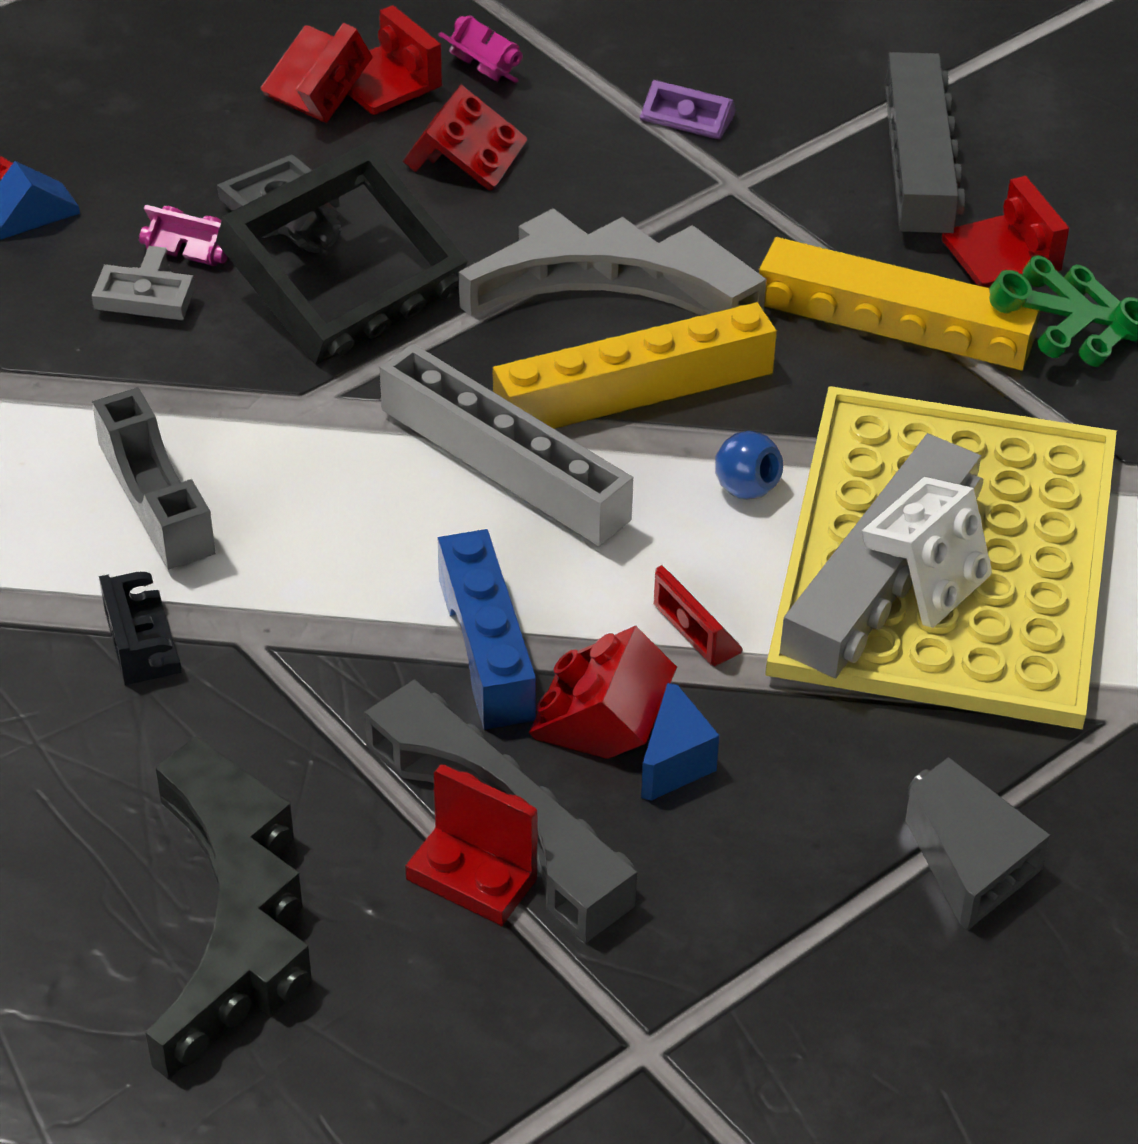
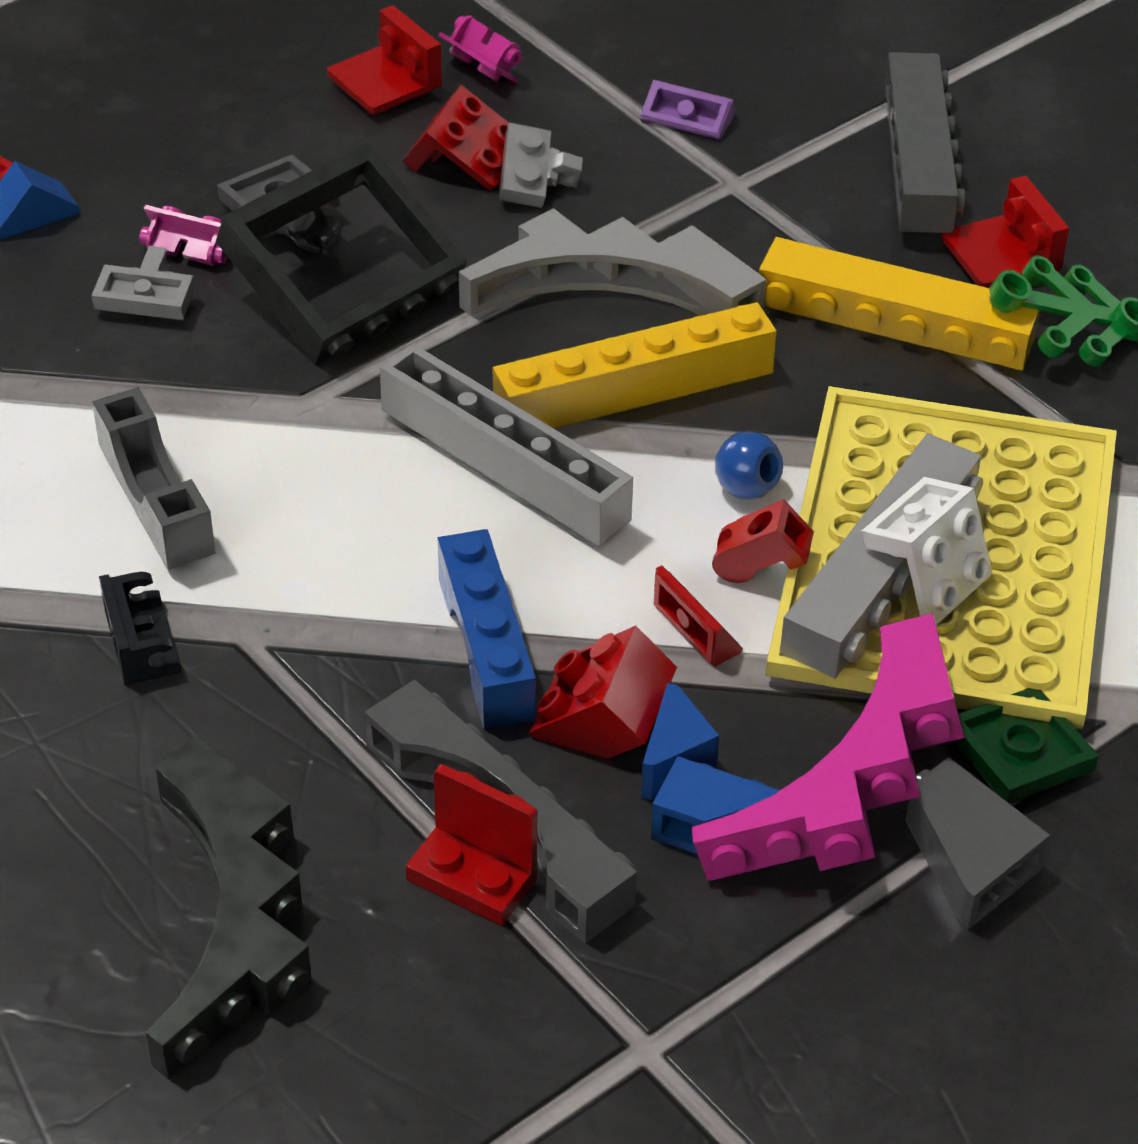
red bracket [261,23,373,123] -> none
none -> light grey hinge [499,123,583,208]
none -> blue slope [651,756,780,855]
none -> dark pink arch [692,613,964,881]
none -> red leg [712,499,814,583]
none -> dark green plate [953,688,1099,804]

